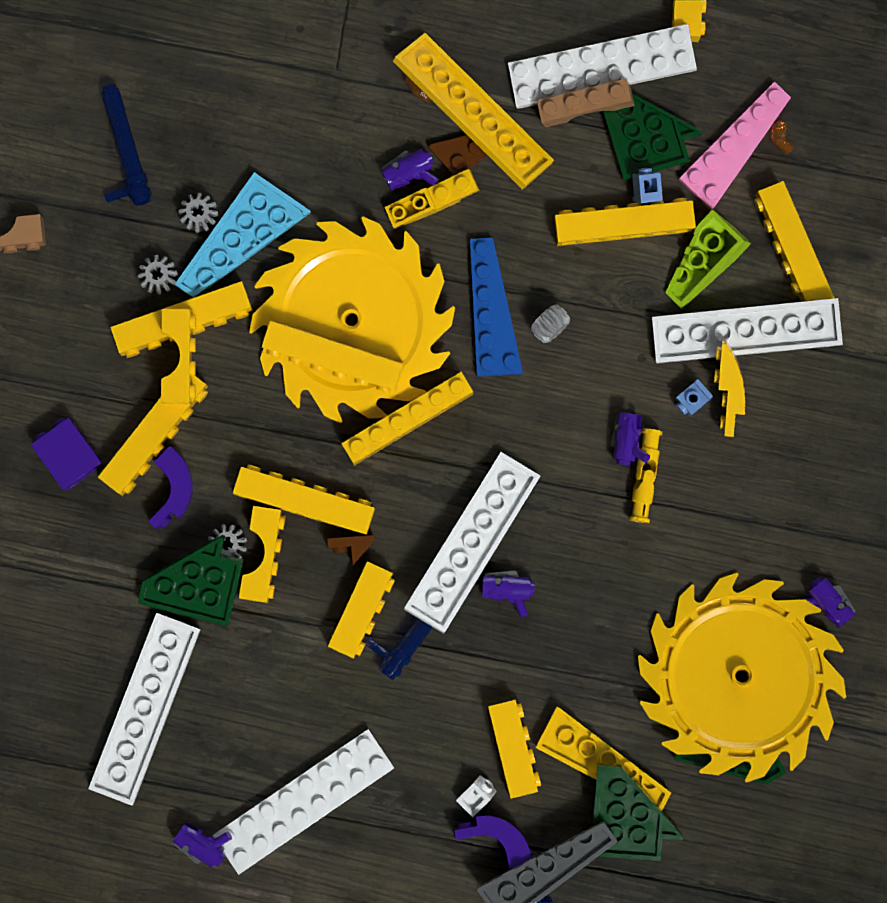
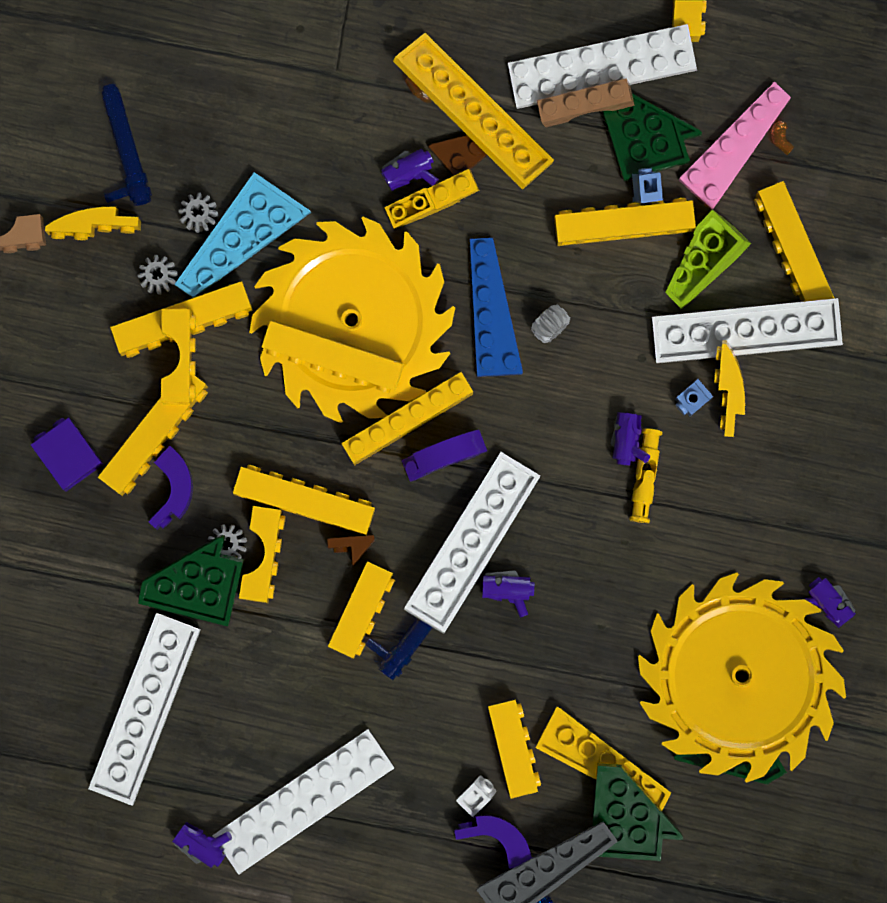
none -> yellow slope [45,207,141,240]
none -> dark purple arch [402,430,487,482]

